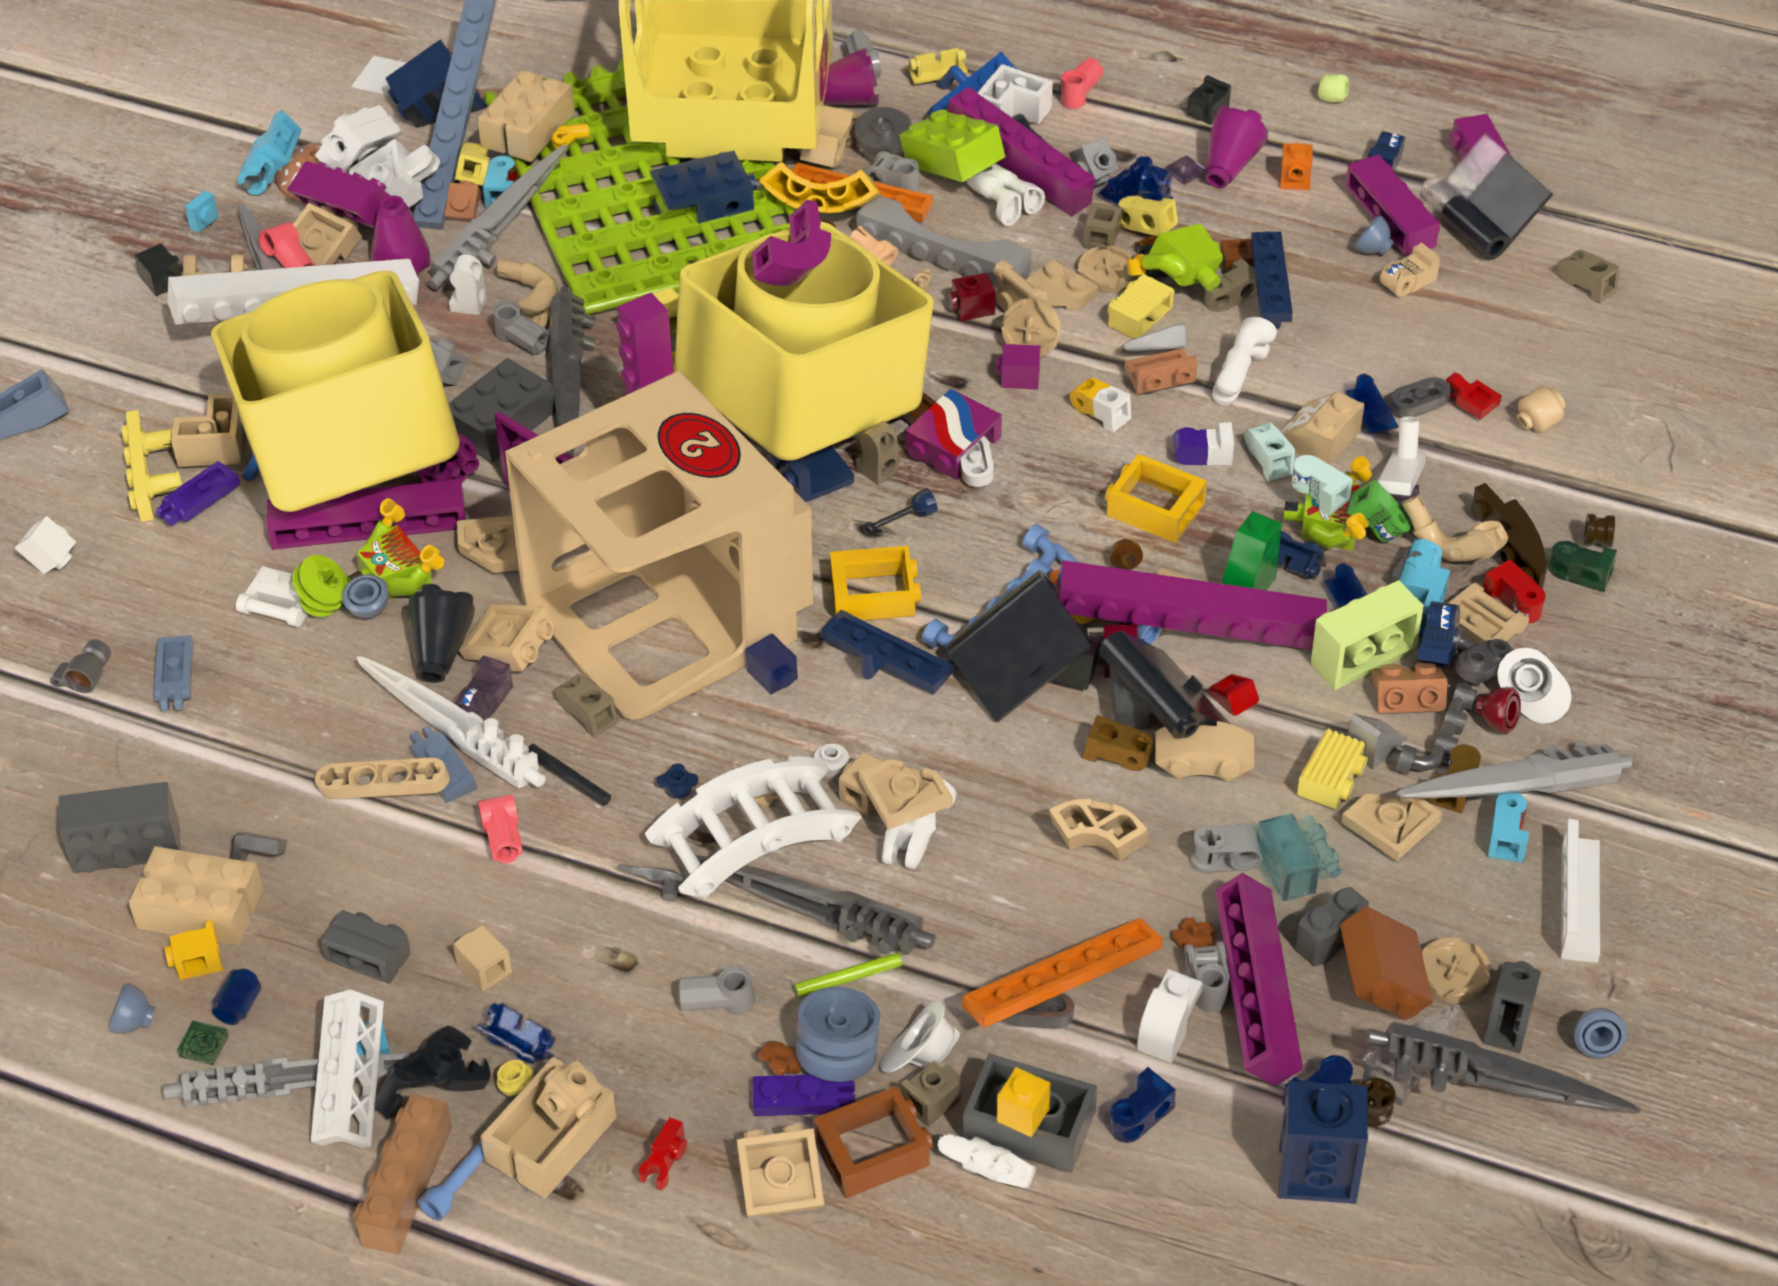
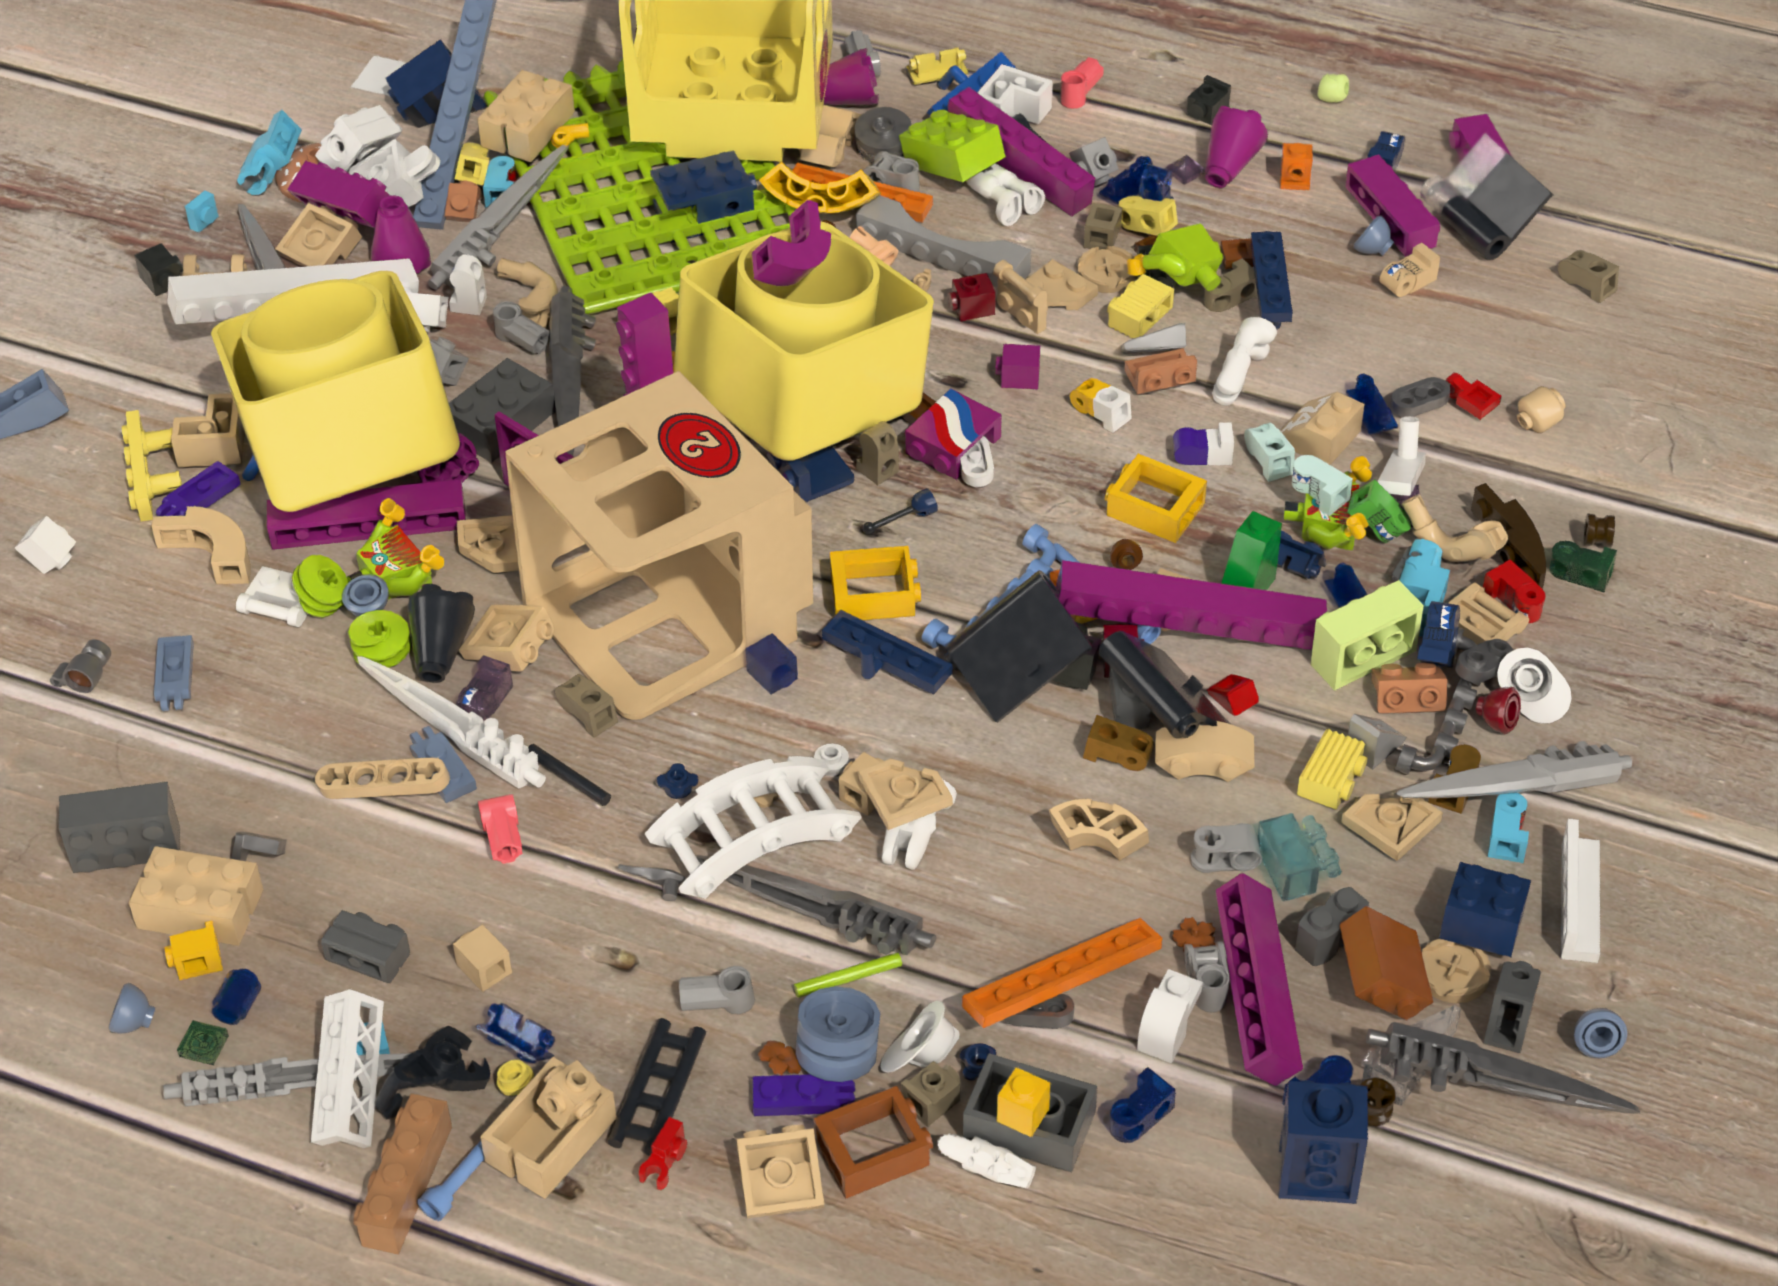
coral piece [259,222,316,268] -> none
tan tile [1001,297,1061,358] -> none
none -> tan arch [151,506,251,584]
none -> lime piece [348,610,411,668]
none -> white brick [406,292,448,332]
none -> black bar [608,1018,706,1156]
none -> dark blue plate [960,1043,996,1081]
none -> dark blue brick [1439,862,1531,957]

